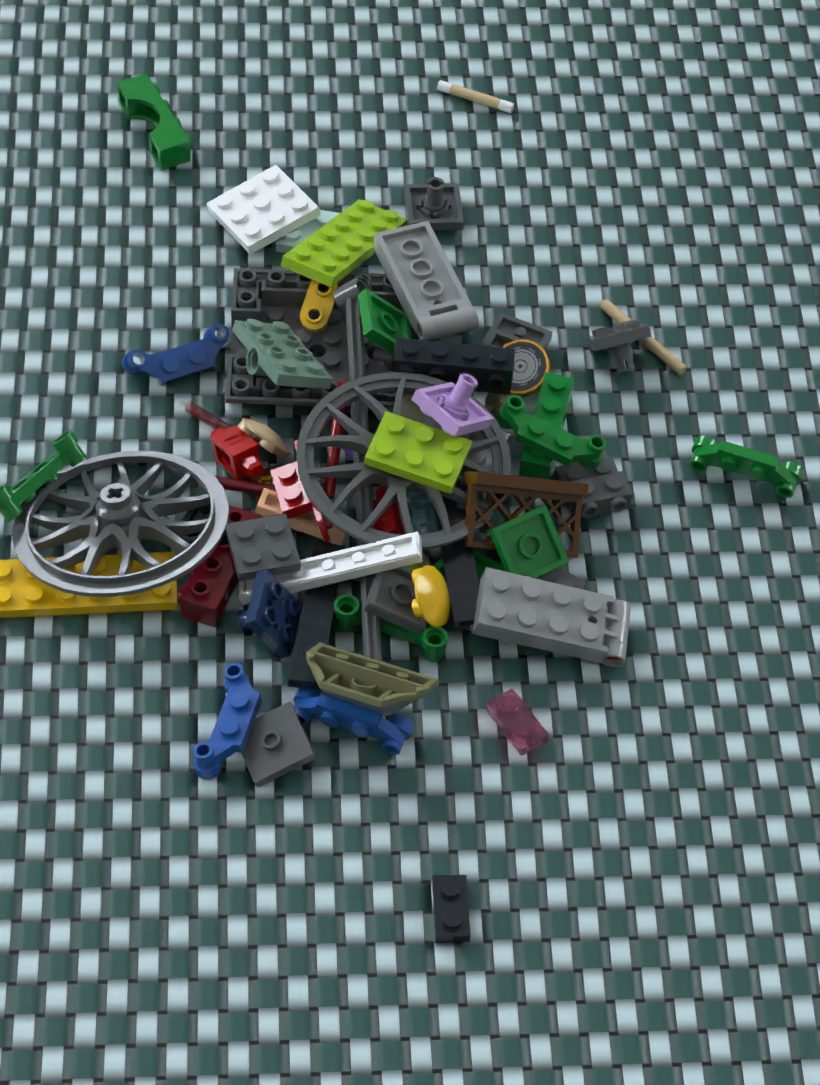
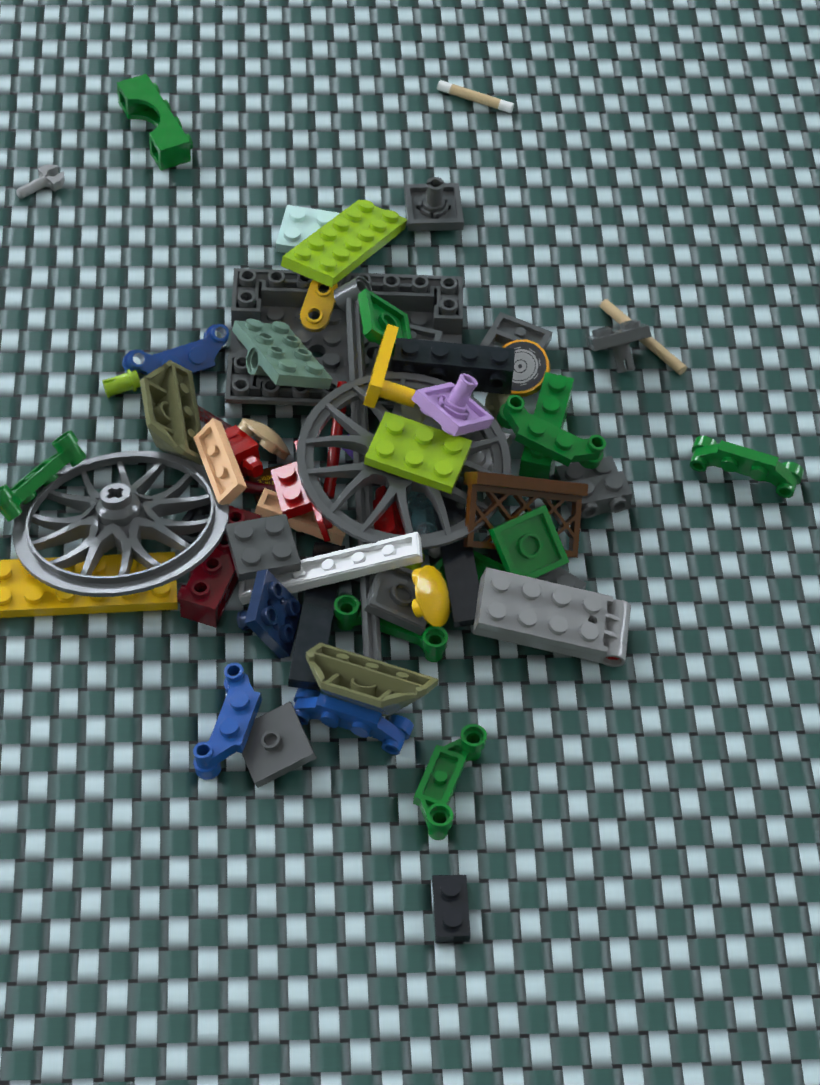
white plate [206,165,321,255] -> none
light grey hinge [374,221,479,341] -> none
clear pink plate [485,688,549,756] -> none
none -> light grey bar [16,165,65,199]
none -> lime pin [102,369,141,398]
none -> olive wedge [140,360,203,466]
none -> light nougat plate [193,418,247,505]
none -> yellow piece [363,324,416,409]
none -> green plate [413,724,487,840]

